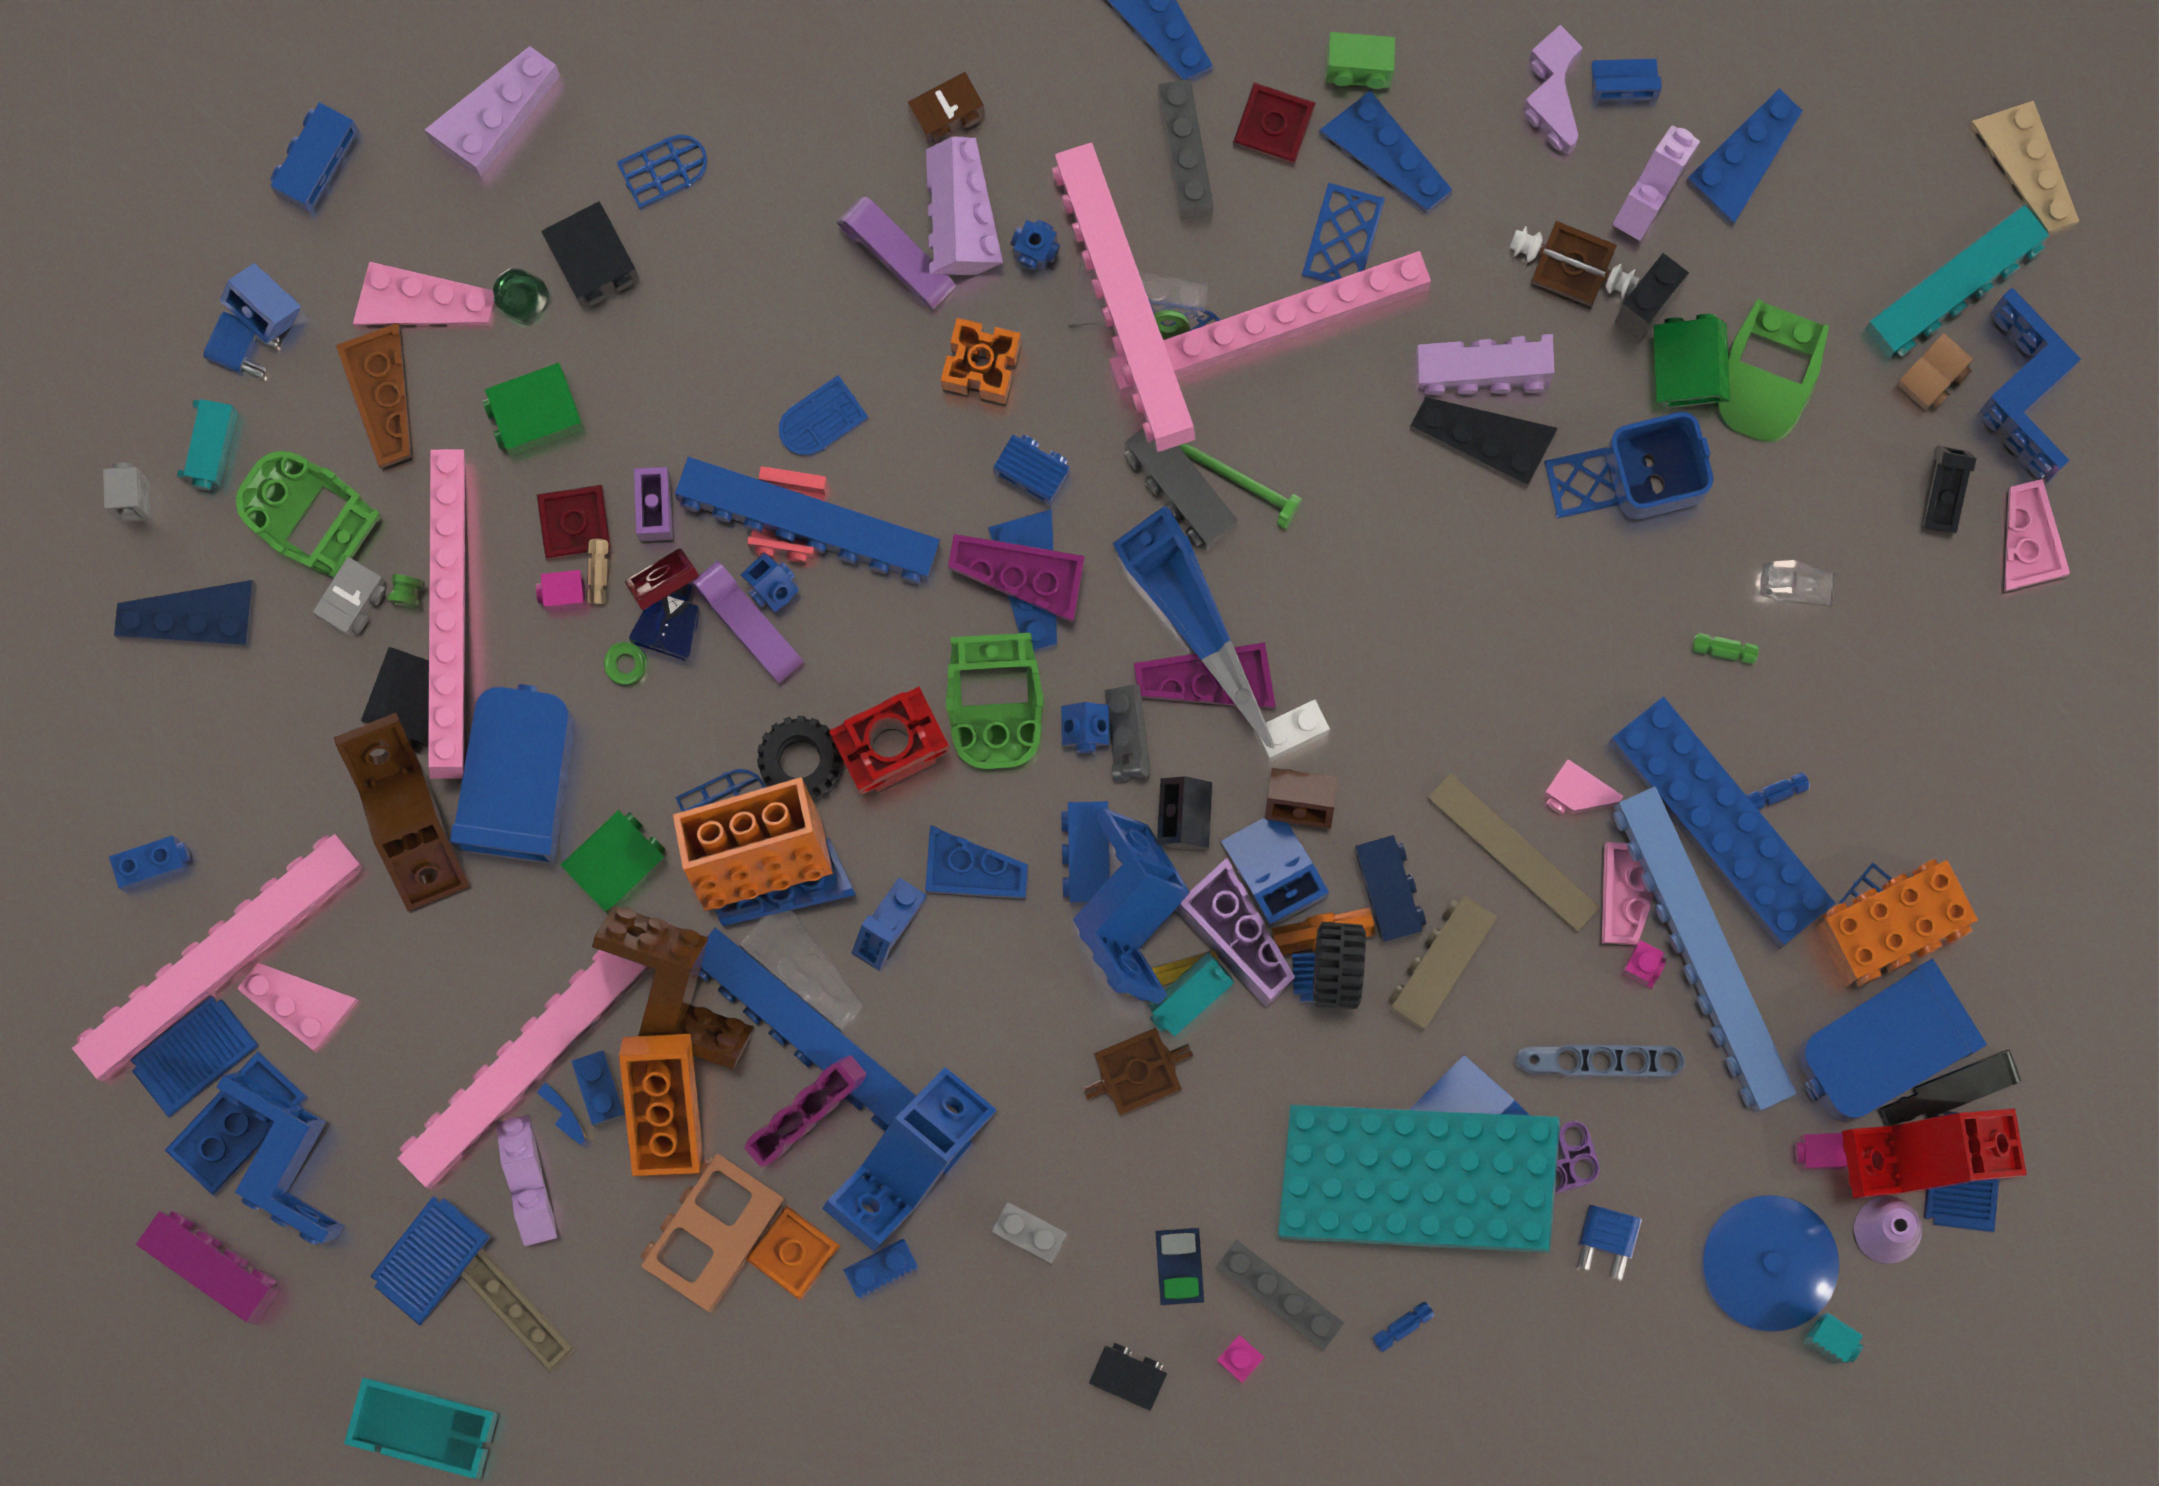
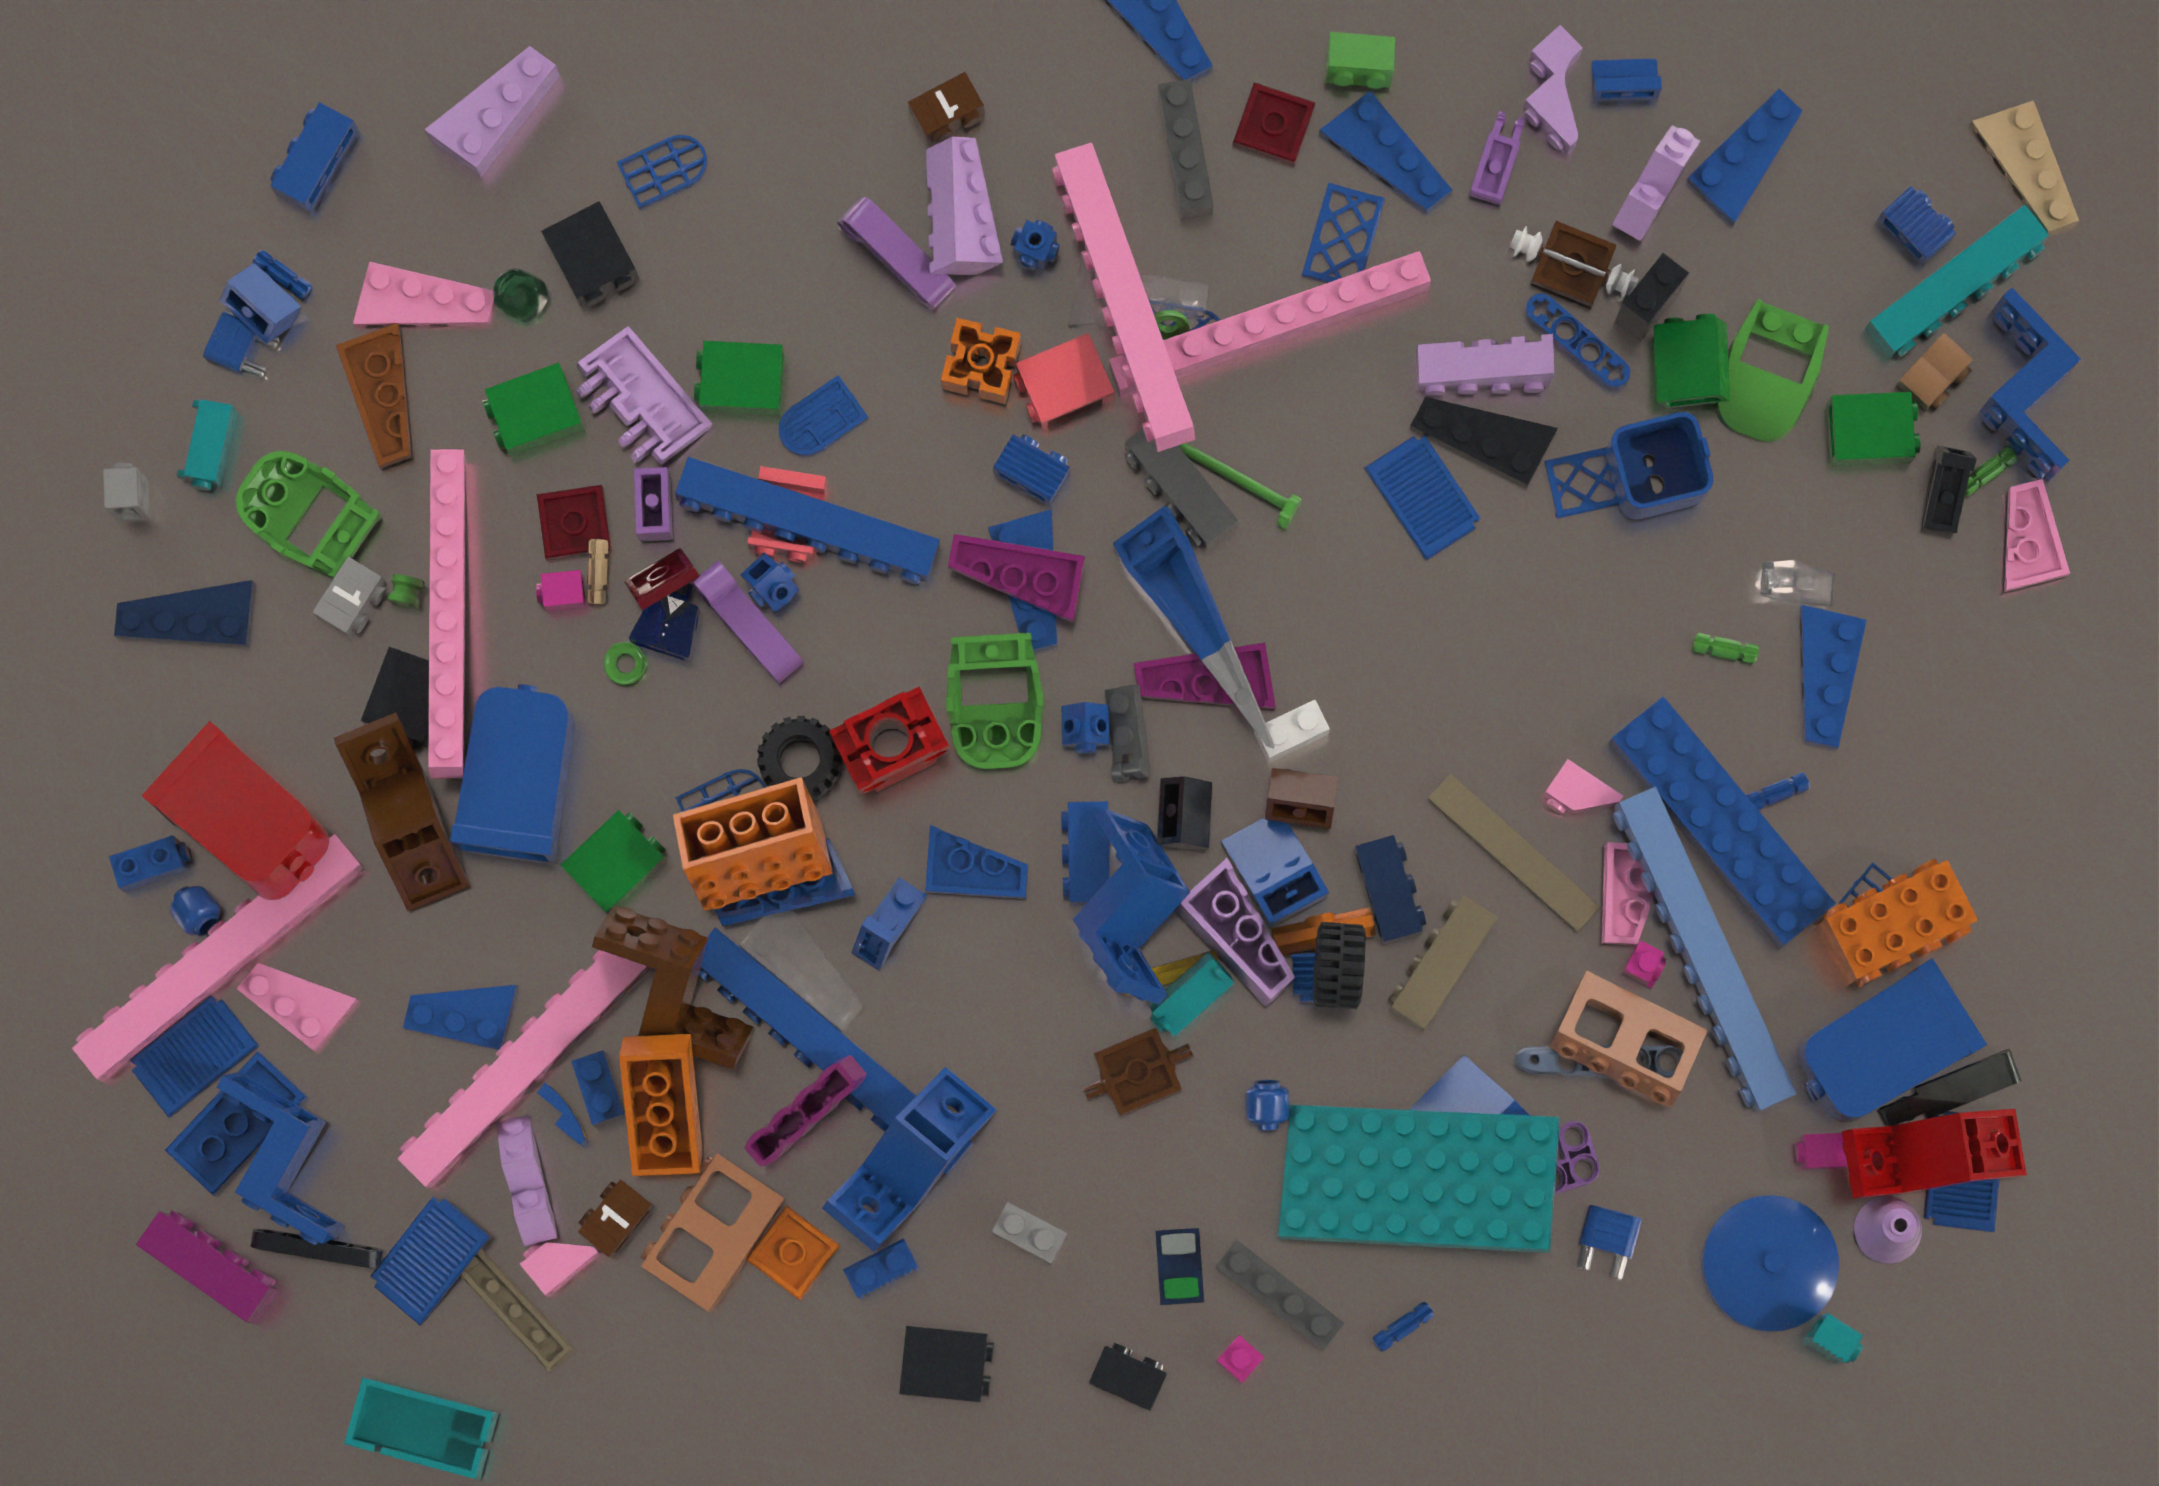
none -> red piece [141,721,329,900]
none -> blue head [170,886,220,936]
none -> black beam [250,1229,382,1268]
none -> blue axle [252,250,312,299]
none -> blue wing [403,985,518,1050]
none -> bright pink slope [520,1242,601,1297]
none -> lavender hinge [576,326,712,465]
none -> reddish brown brick [578,1179,655,1259]
none -> green brick [694,340,785,416]
none -> black brick [899,1326,994,1403]
none -> coral panel [1013,333,1115,429]
none -> blue head [1245,1079,1290,1130]
none -> blue window [1364,436,1480,560]
none -> medium lavender hinge [1469,111,1526,205]
none -> blue beam [1525,293,1631,390]
none -> nougat window [1549,970,1708,1108]
none -> blue wing [1800,605,1867,749]
none -> green brick [1827,392,1921,467]
none -> blue brick [1878,186,1956,265]
none -> bright green axle [1965,447,2018,496]

